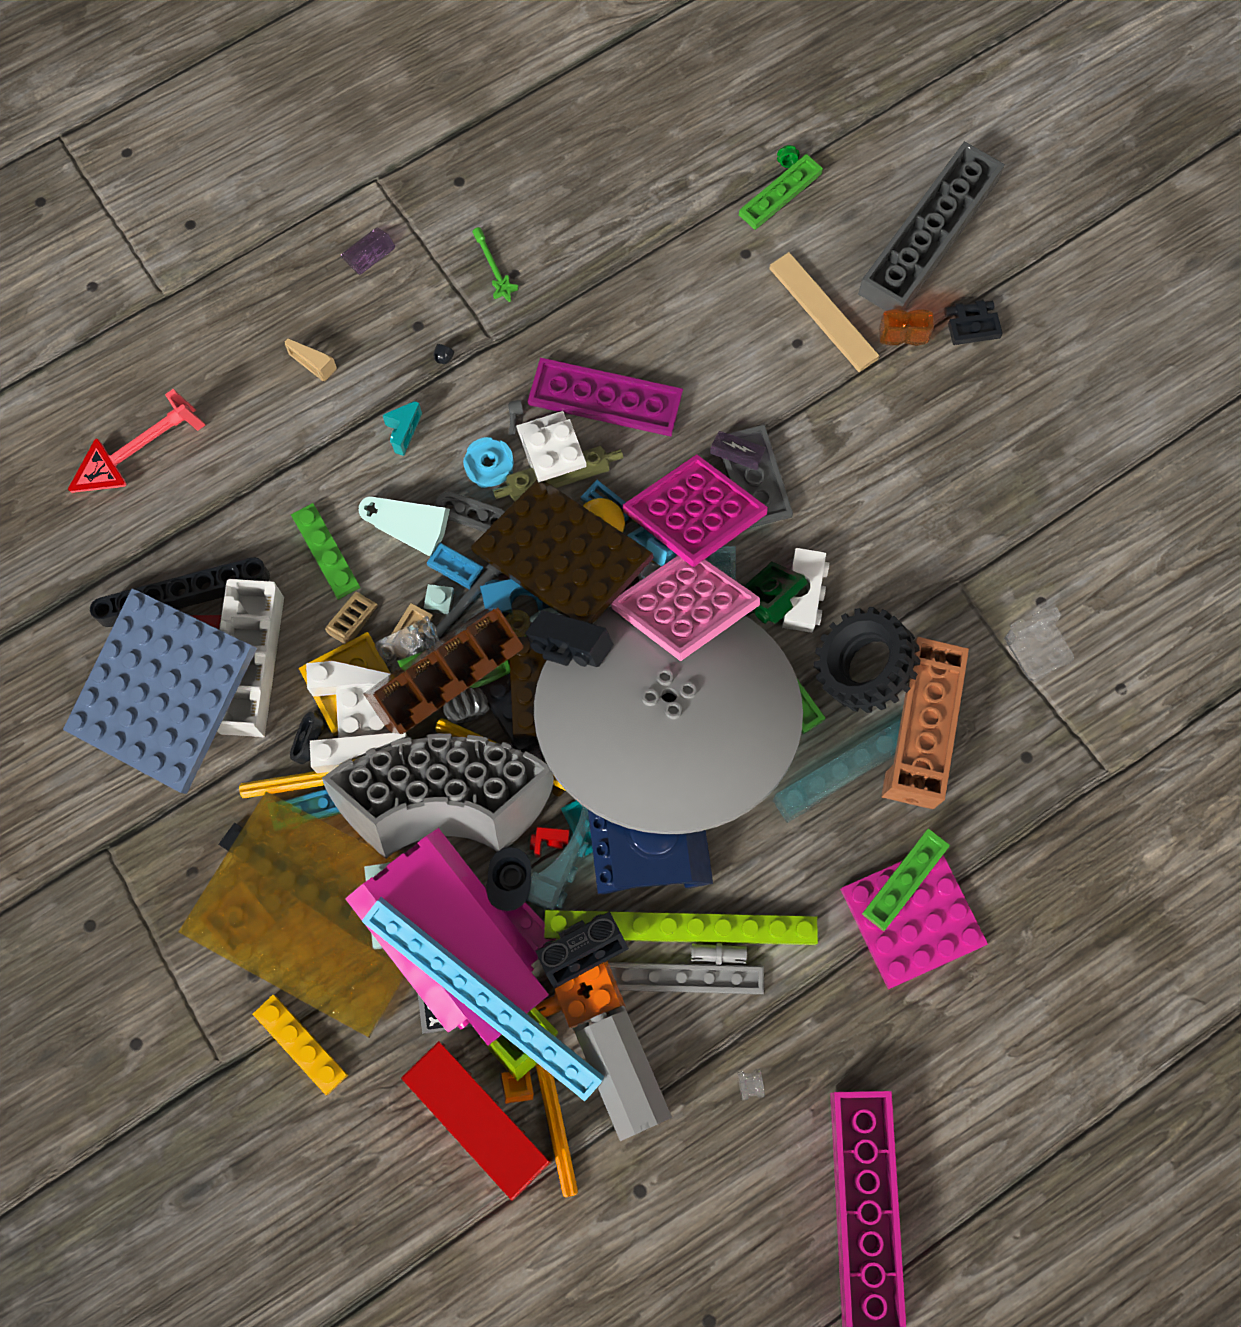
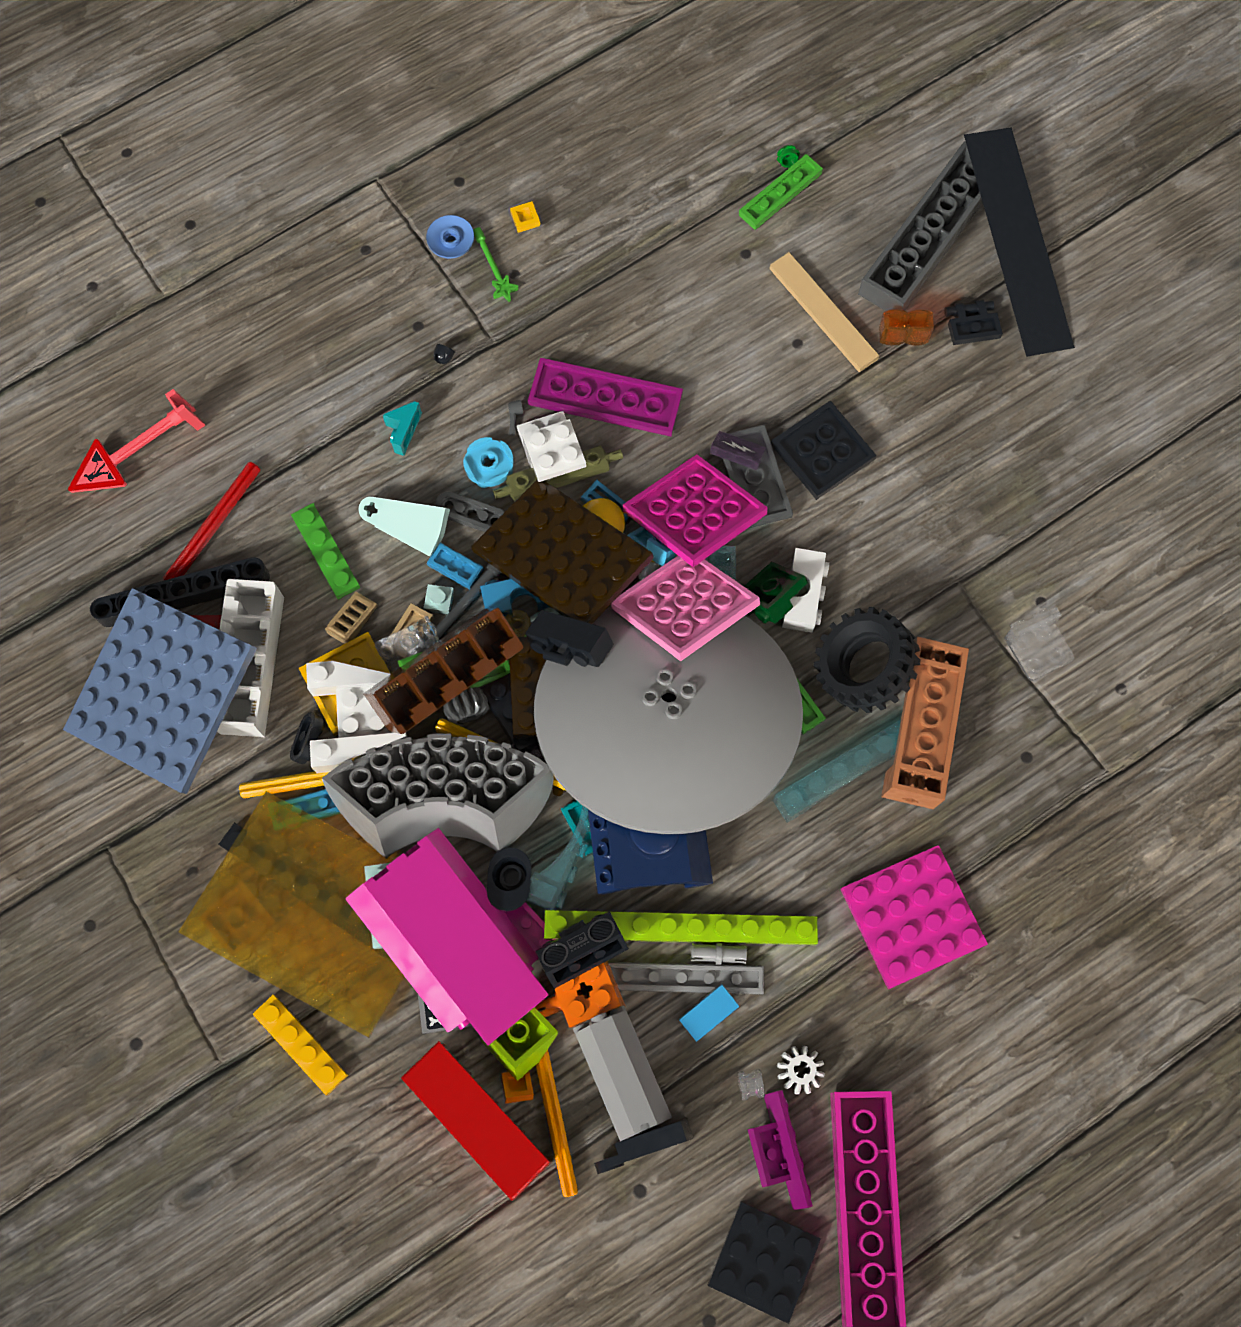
tan slope [285,339,337,382] -> none
clear purple slope [341,227,395,275] -> none
medium azure plate [362,897,604,1101] -> none
red bracket [530,827,570,858] -> none
bright green plate [862,829,950,932] -> none
none -> red axle [163,462,260,581]
none -> medium blue dish [426,215,474,259]
none -> yellow plate [510,201,540,233]
none -> black piece [594,1119,694,1174]
none -> dark azure tile [679,983,740,1042]
none -> black plate [707,1201,821,1324]
none -> magenta bracket [747,1090,813,1210]
none -> black plate [771,400,877,500]
none -> white gear [777,1046,825,1095]
none -> black sticker [964,127,1075,357]

